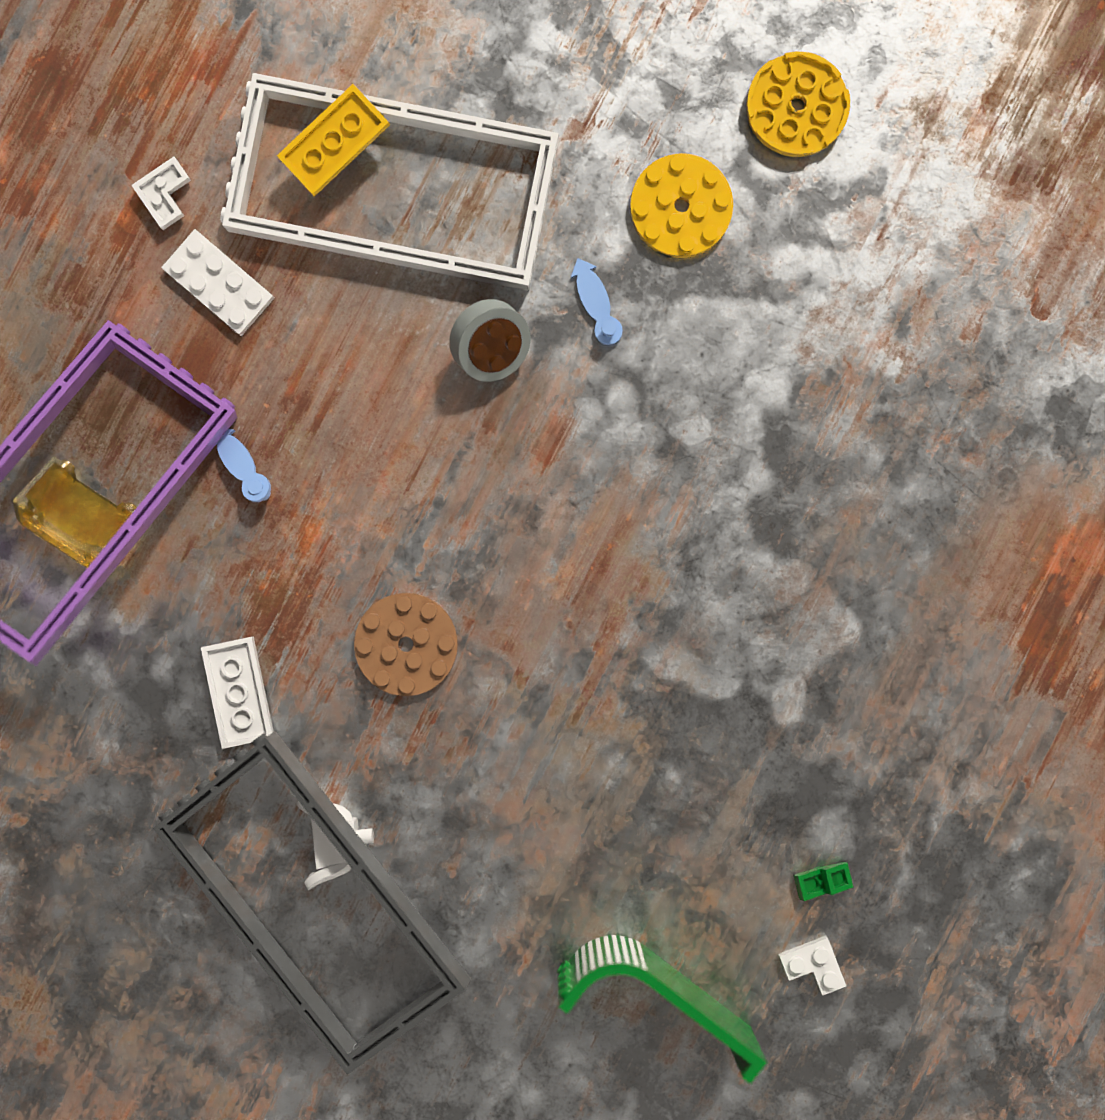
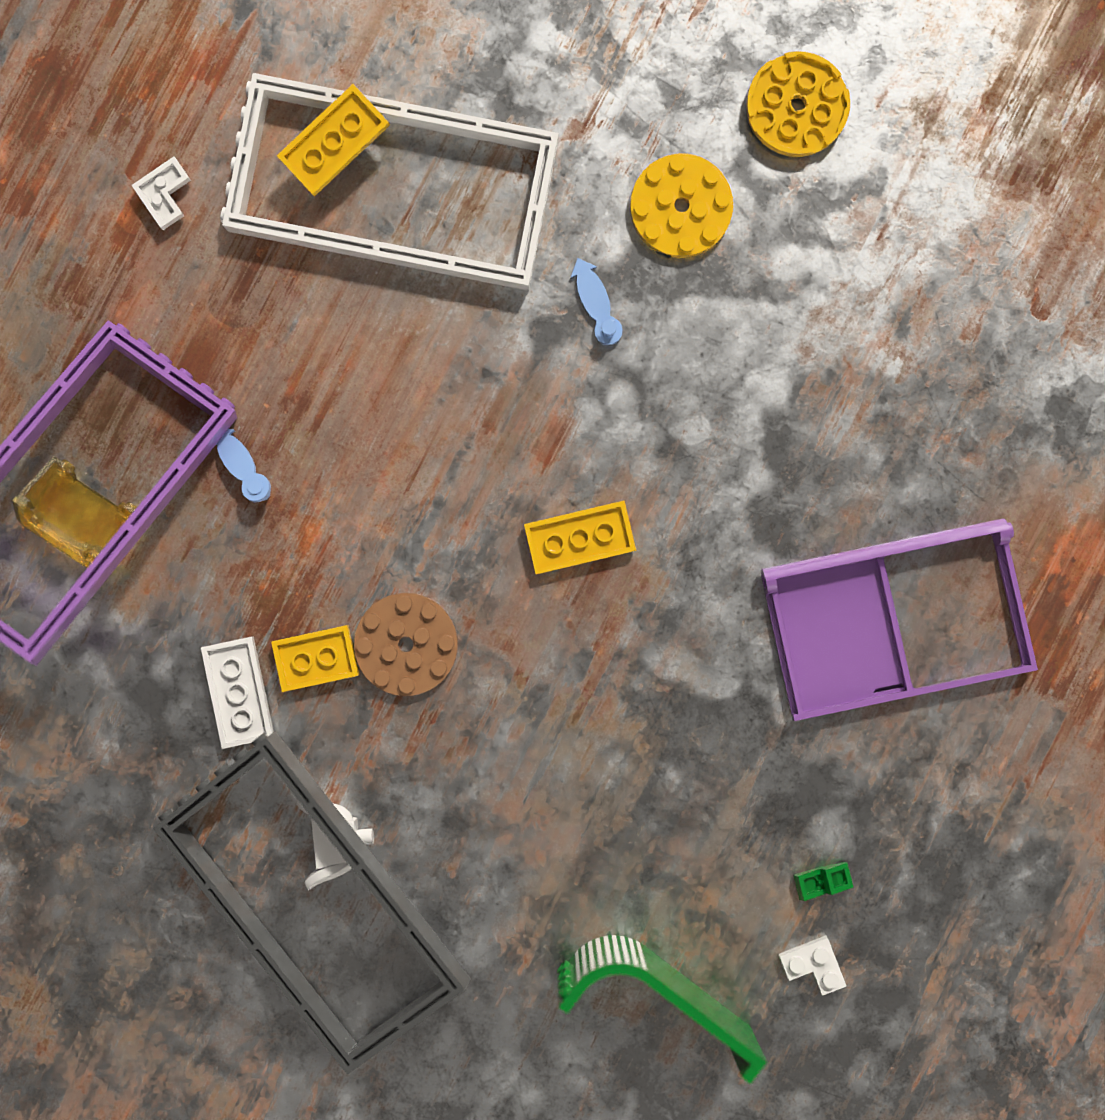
white plate [161,229,275,336] -> none
wheel [449,299,531,382] -> none
none -> yellow plate [271,625,359,692]
none -> yellow plate [524,501,636,574]
none -> medium lavender door [761,518,1038,721]

